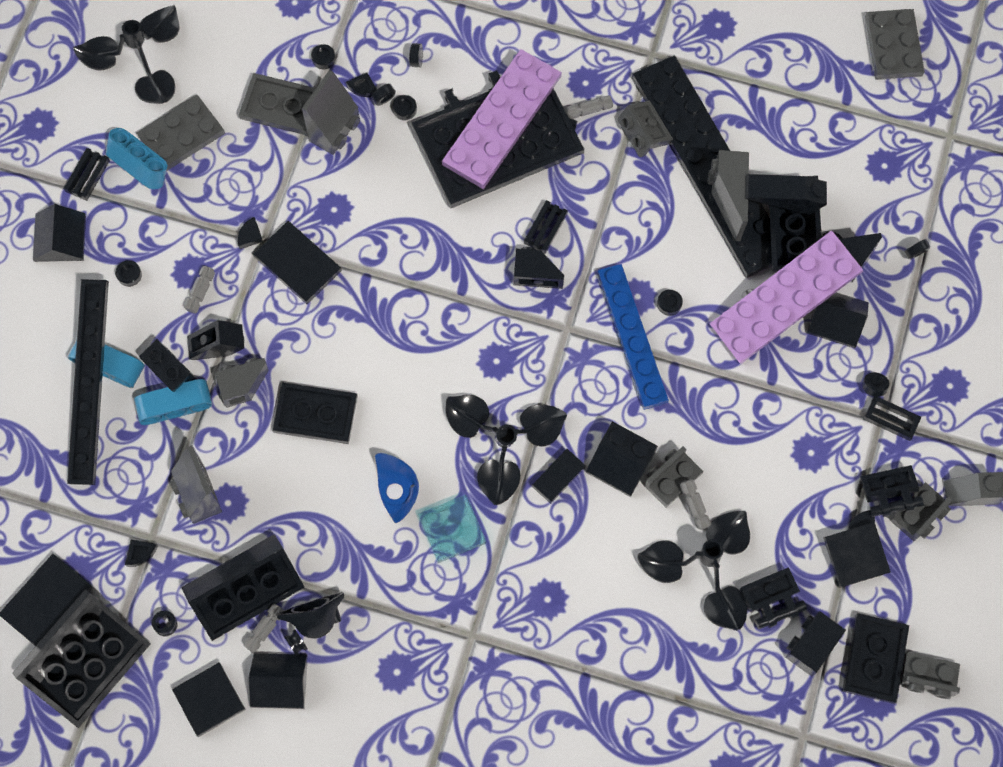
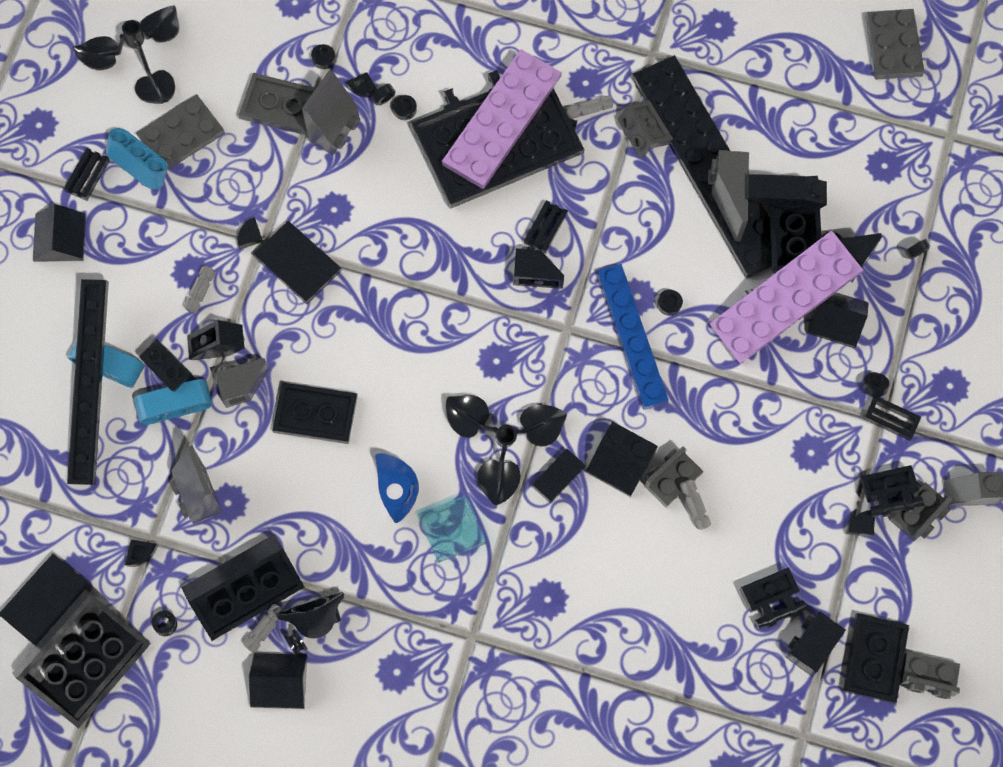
black tile [115,260,142,287] -> none
black tile [172,662,246,737] -> none
black tile [409,43,423,68] -> none
black plant [637,511,750,631] -> none
black tile [823,522,891,588] -> none

